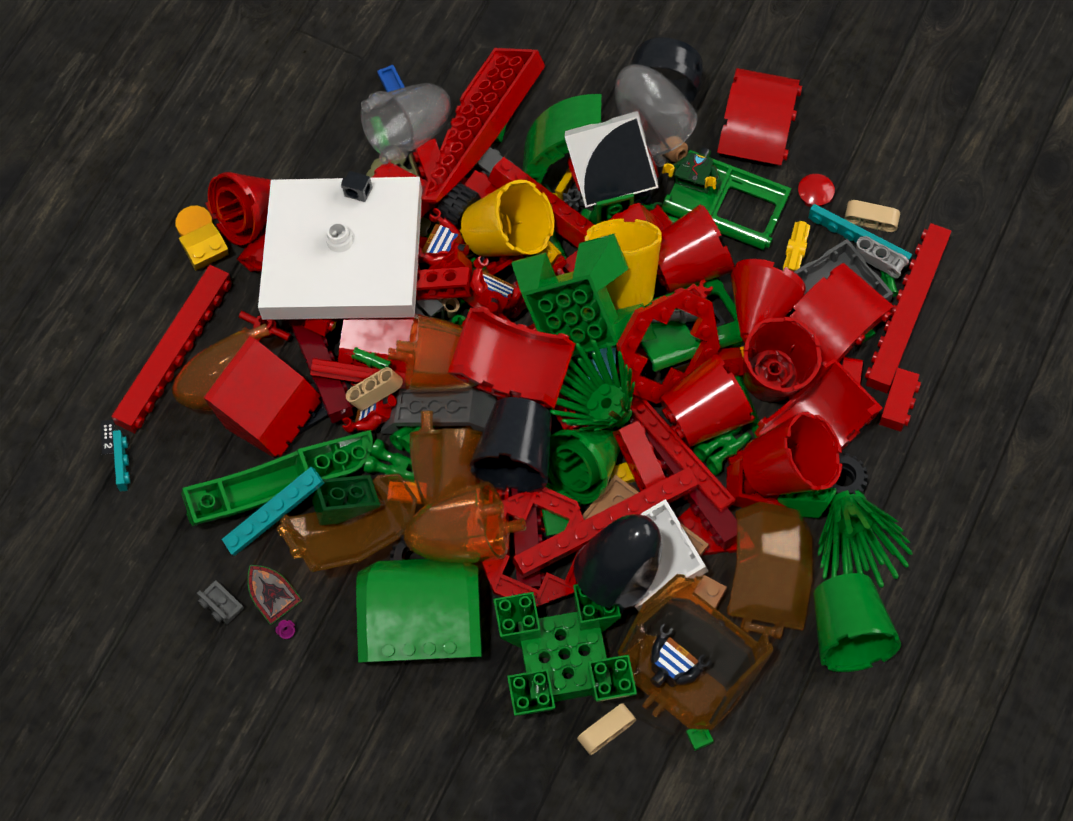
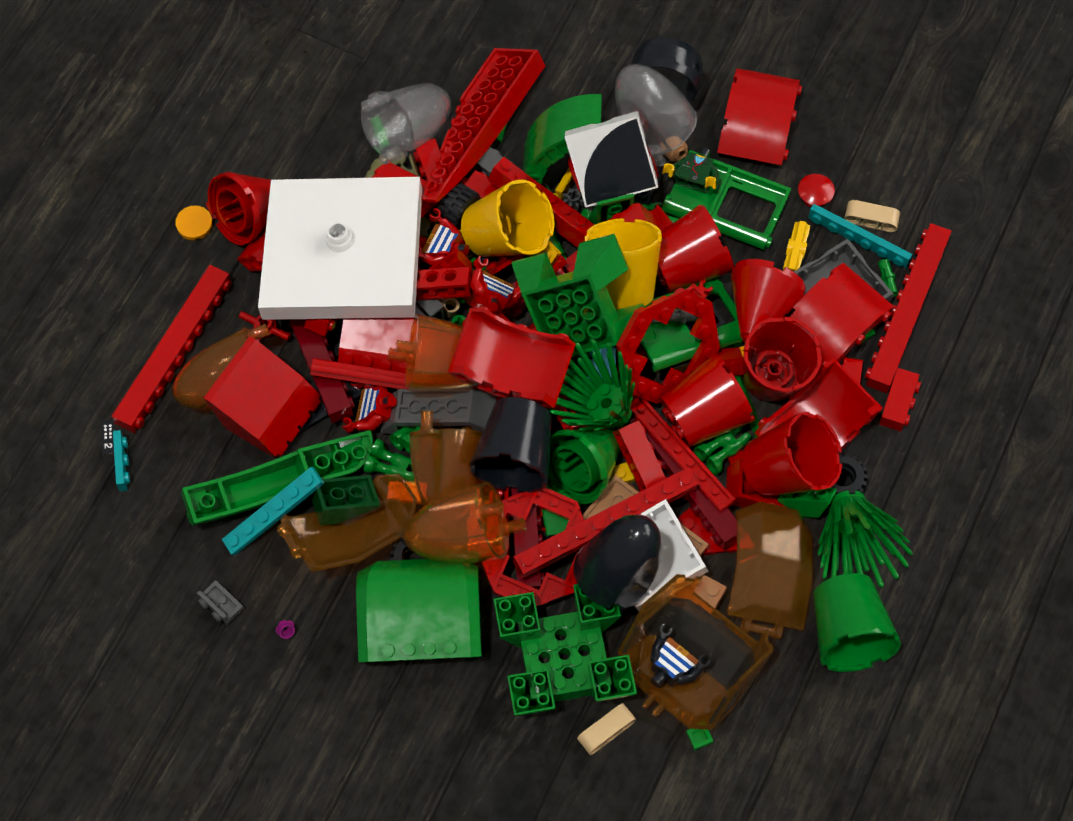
yellow slope [179,222,229,271] -> none
shield [247,565,302,625] -> none
black brick [341,171,372,202] -> none
tan beam [346,367,403,410] -> none
green pin [352,347,392,370] -> none
blue tile [377,65,407,102] -> none
light grey piece [856,236,909,278] -> none

